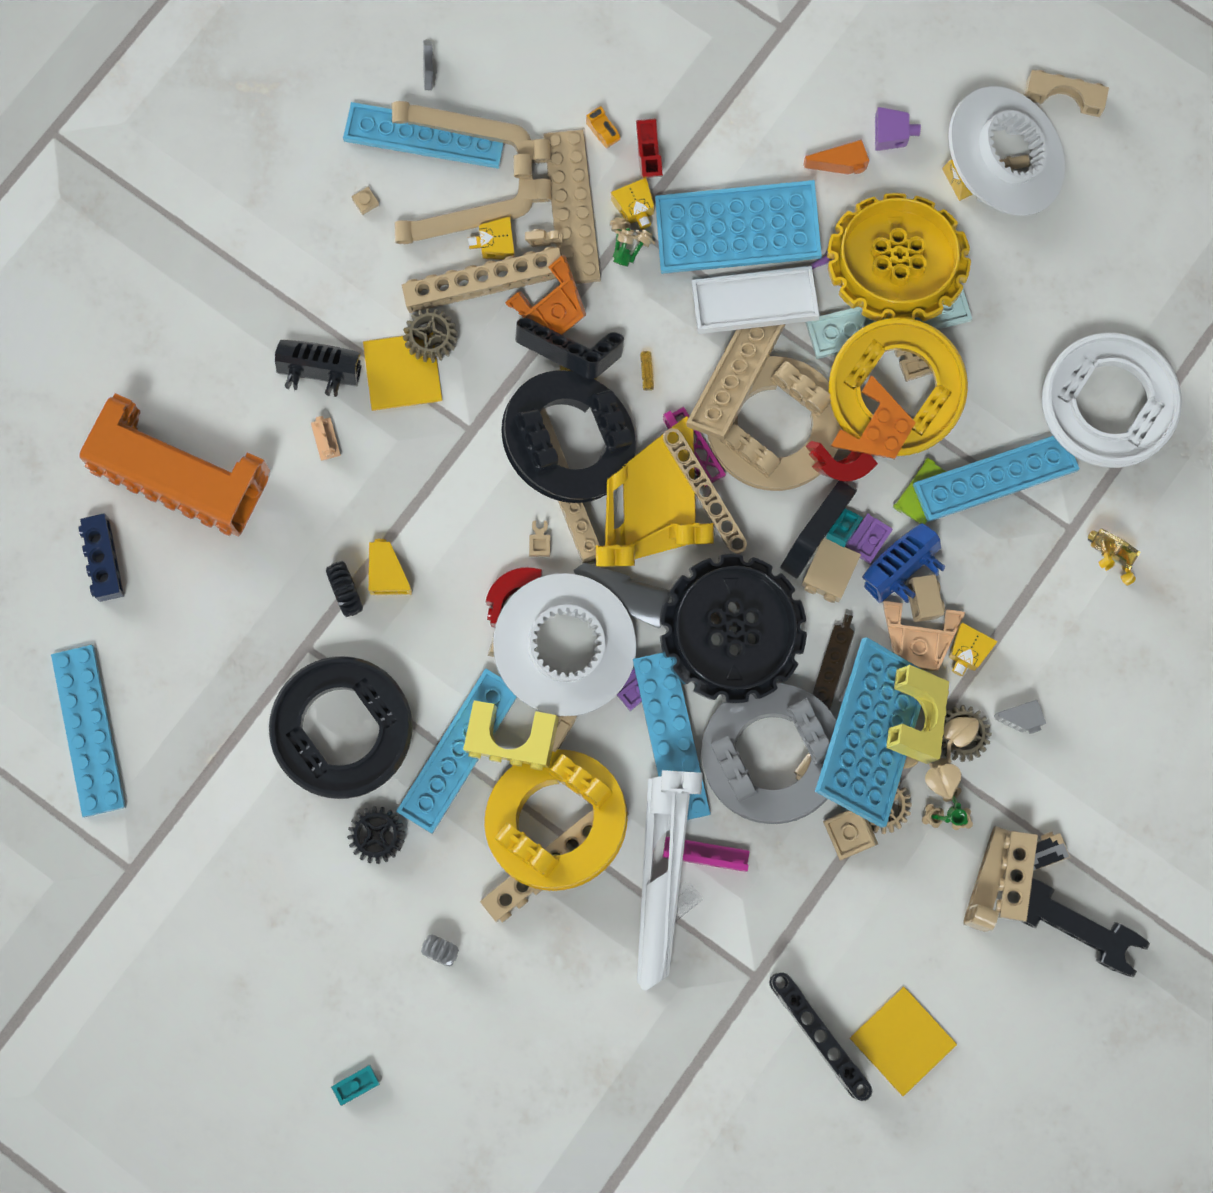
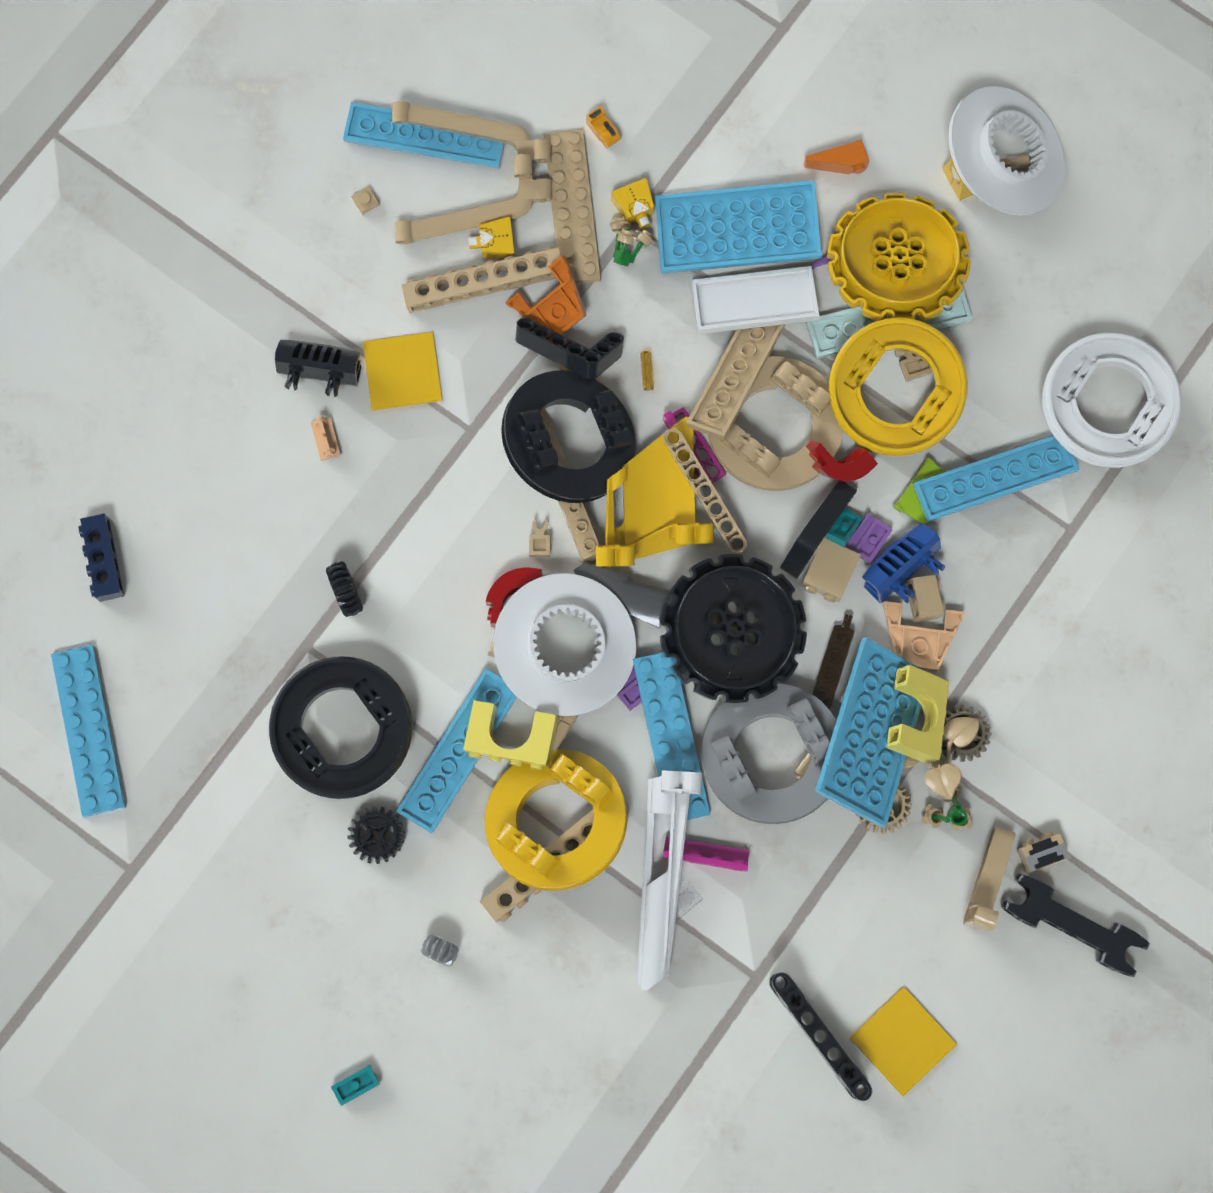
orange piece [79,393,270,537] -> none
yellow slope [368,539,412,595] -> none
dark tan gear [403,308,458,363] -> none
flat silver tile [423,40,433,90] -> none
tan plate [525,229,563,247] -> none
red arch [636,119,663,178] -> none
tan tile [823,810,878,860] -> none
orange wing [831,376,916,460] -> none
medium lavender torso [875,107,921,151] -> none
yellow torso [949,623,997,676] -> none
light grey slope [994,700,1046,734] -> none
tan brick [995,831,1038,922] -> none
tan arch [1024,70,1109,117] -> none
clear yellow torso [1088,528,1140,586] -> none

